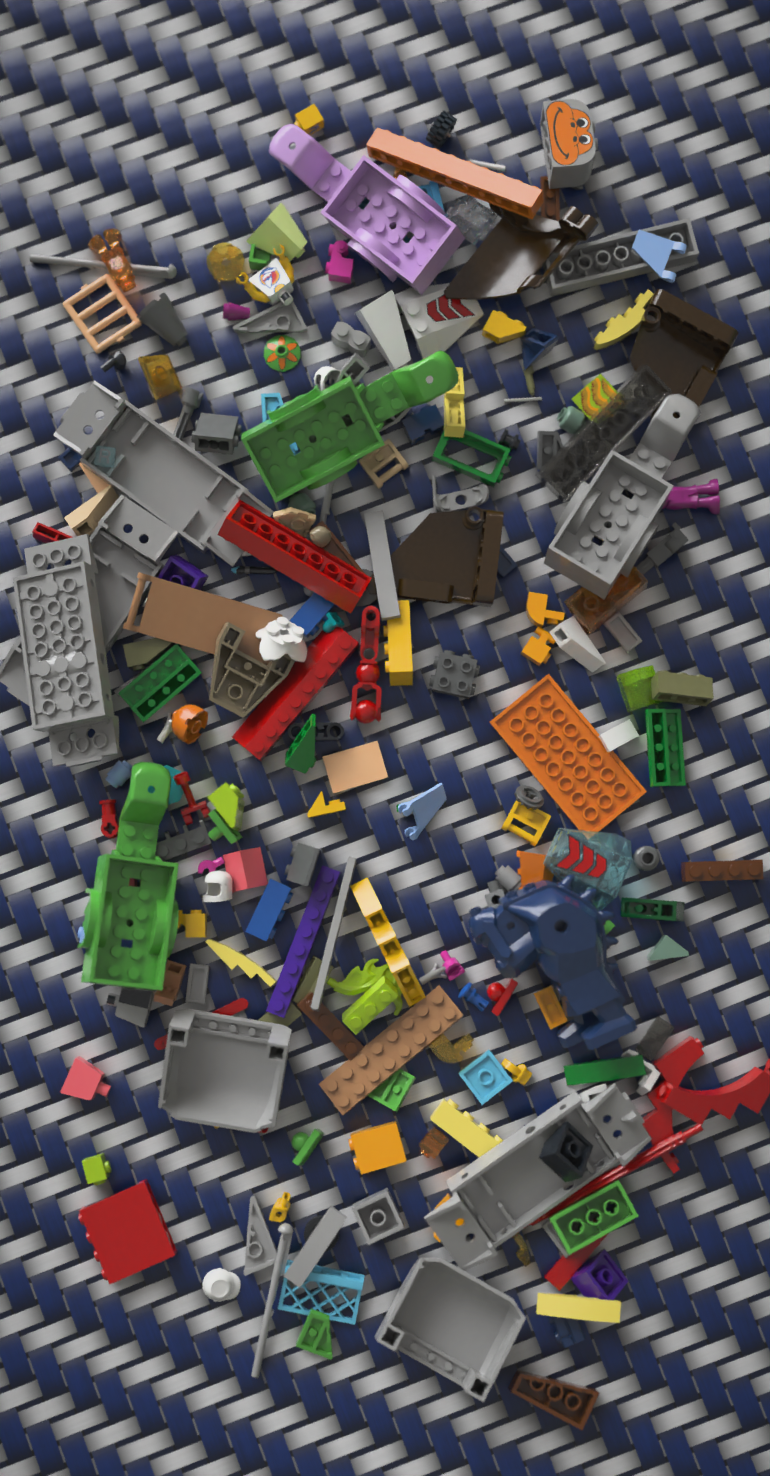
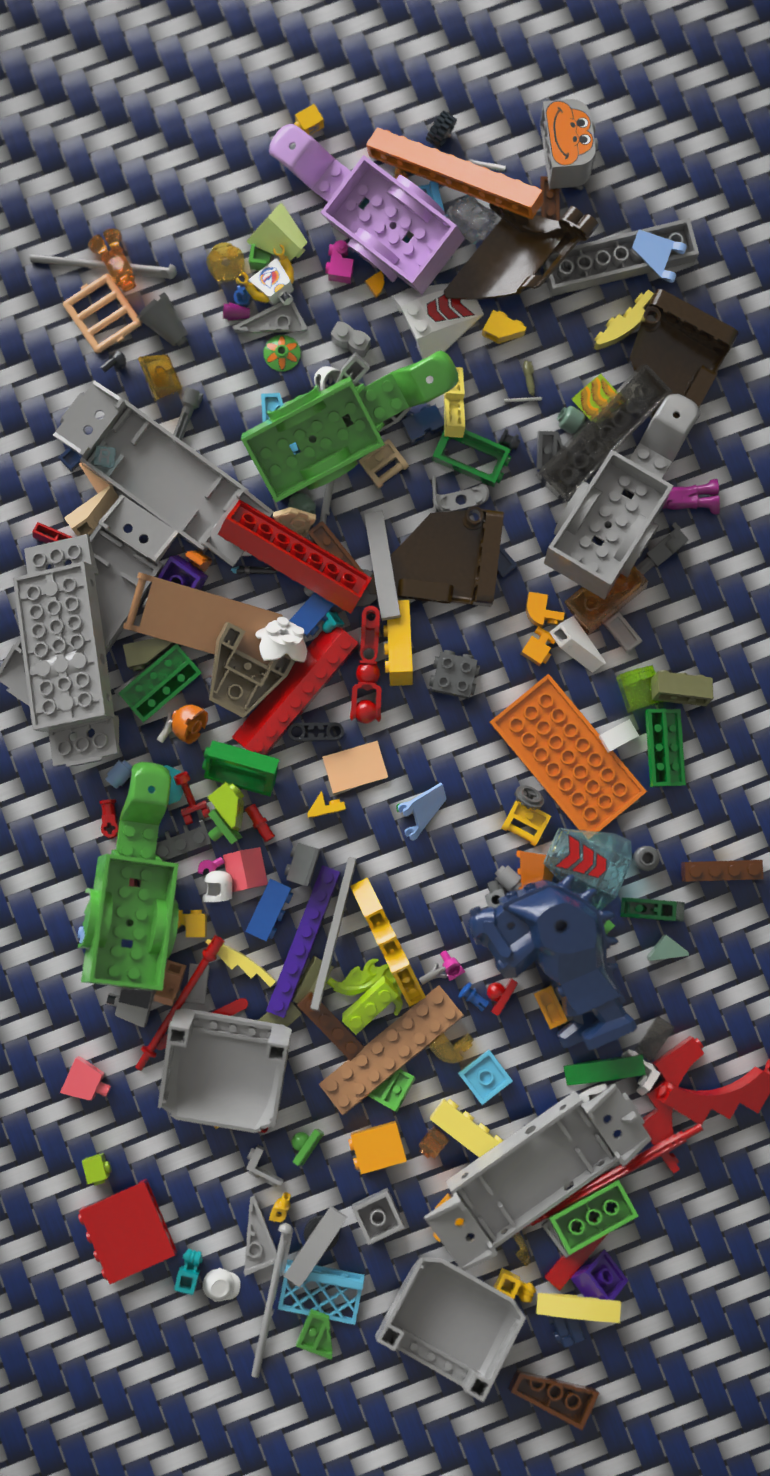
dark grey brick [191,413,242,455] -> none
green slope [285,714,316,774] -> none
dark tan piece [310,526,331,548] -> none
white slope [355,290,411,371] -> none
yellow piece [501,1058,532,1086] -> none
dark blue slope [520,328,559,371] -> none
black slope [539,1121,593,1182] -> none
none -> red bar [135,935,225,1071]
none -> teal brick [174,1248,203,1295]
none -> orange slope [185,550,212,572]
none -> green piece [202,740,280,797]
none -> blue piece [234,285,251,307]
none -> red pin [245,804,275,843]
none -> light grey bracket [246,1145,284,1187]
none -> light orange tile [365,271,384,298]
none -> yellow brick [494,1268,537,1303]

